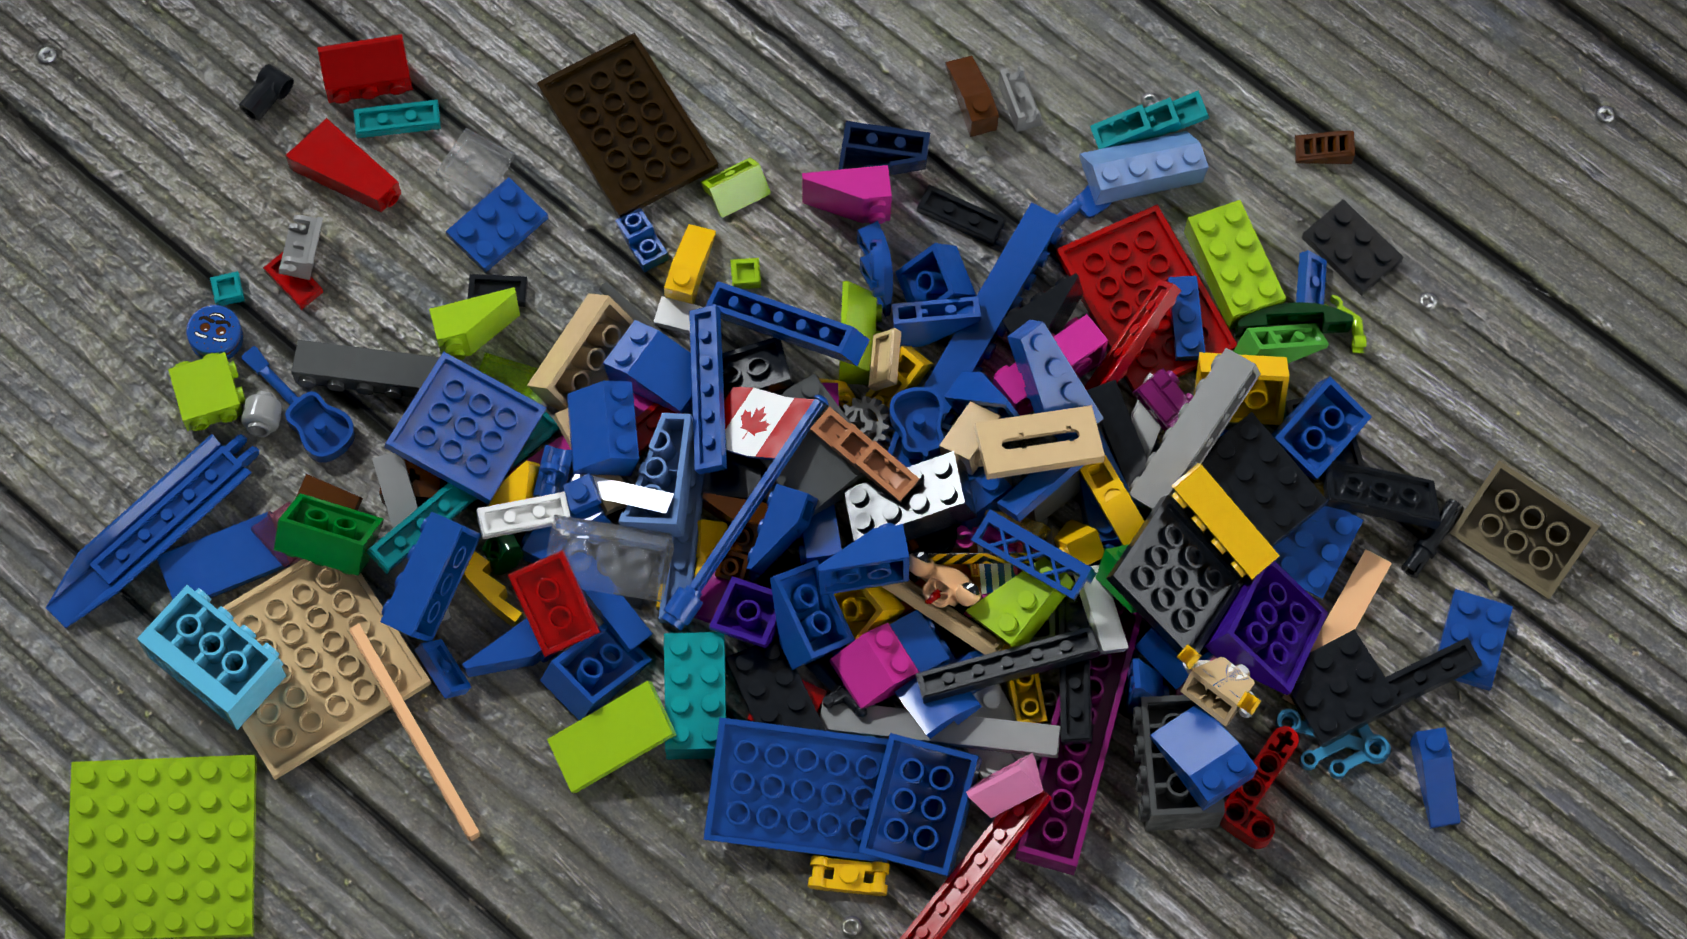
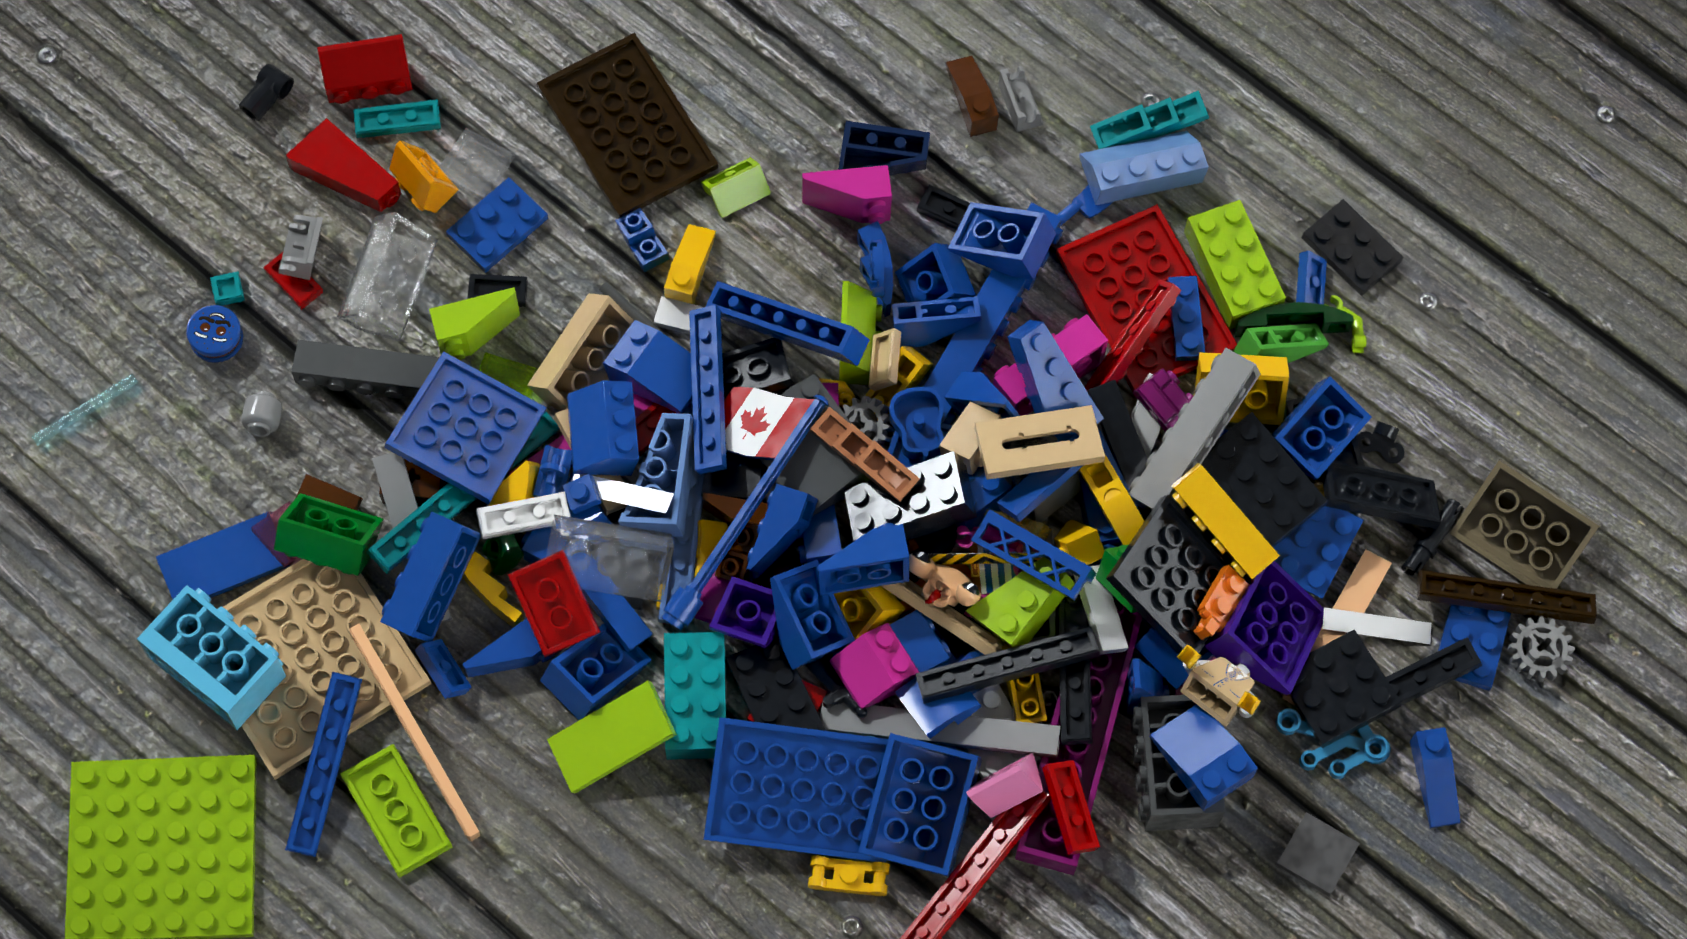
blue hinge [46,434,260,628] -> none
lime brick [168,352,246,431] -> none
blue piece [242,346,356,463] -> none
lime tile [730,258,761,289] -> none
black slope [1002,273,1084,336] -> none
red beam [1220,726,1299,849] -> none
reddish brown slope [1294,131,1355,164] -> none
none -> clear light blue bar [31,374,138,446]
none -> blue tile [285,672,362,858]
none -> clear slope [337,212,438,341]
none -> lime tile [340,744,453,878]
none -> light orange slope [389,140,459,213]
none -> blue slope [948,202,1056,280]
none -> red plate [1042,760,1100,855]
none -> orange hinge [1194,565,1249,640]
none -> flat silver tile [1276,812,1360,896]
none -> white sticker [1323,607,1432,644]
none -> black piece [1356,421,1405,464]
none -> dark brown tile [1417,570,1597,624]
none -> light grey gear [1507,616,1575,682]

